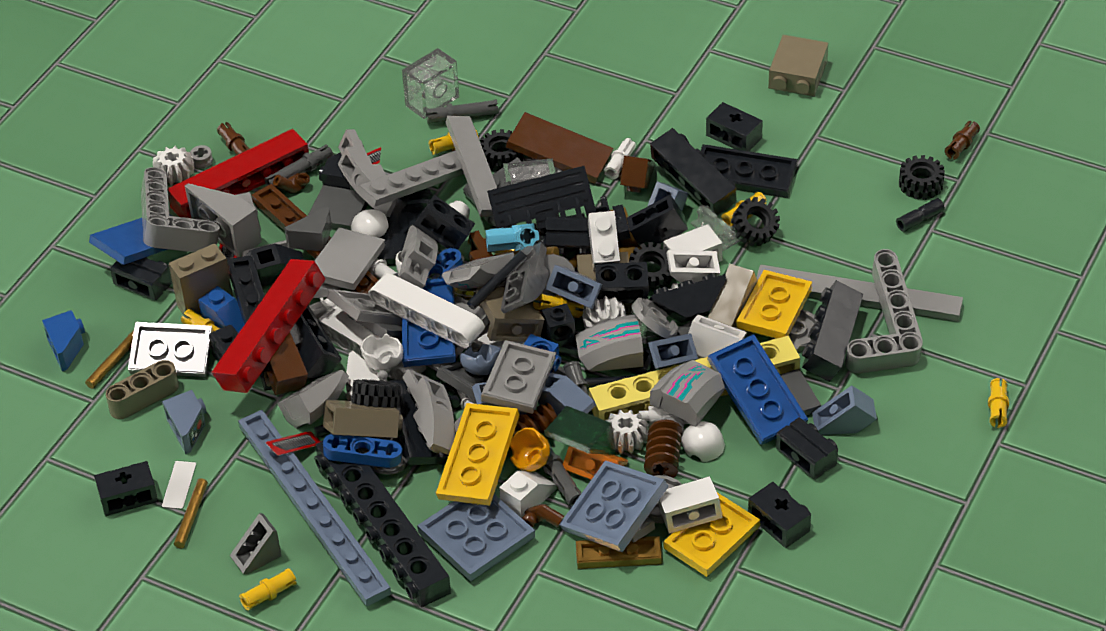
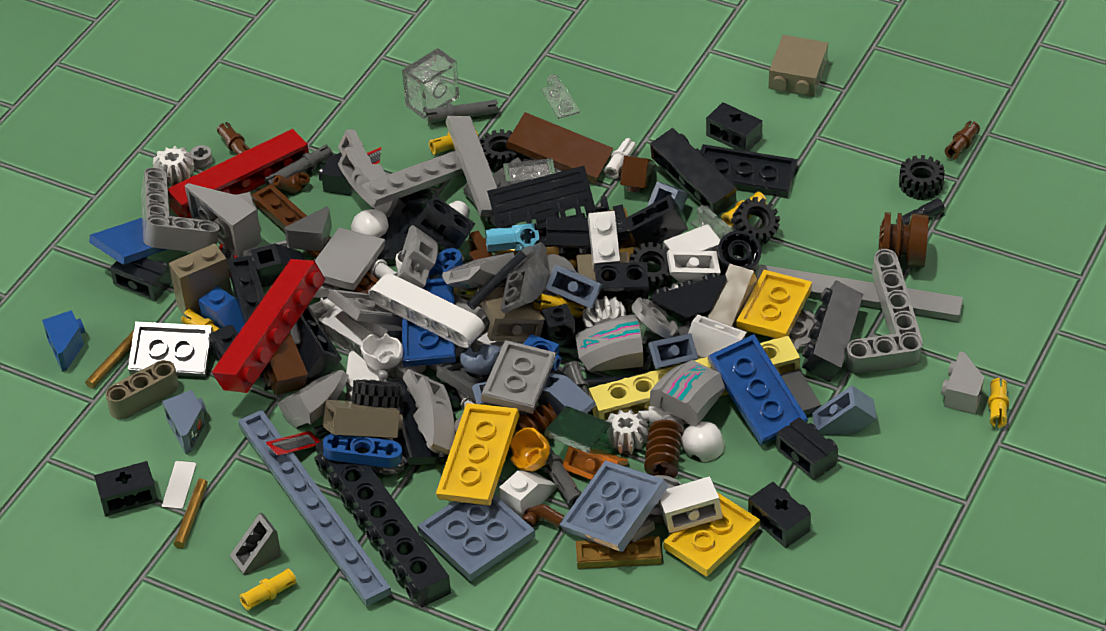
dark grey tile [308,185,368,230] -> none
none -> clear hinge [541,74,580,119]
none -> black piece [717,231,762,275]
none -> reddish brown wheel [878,212,929,267]
none -> light grey slope [941,351,984,414]

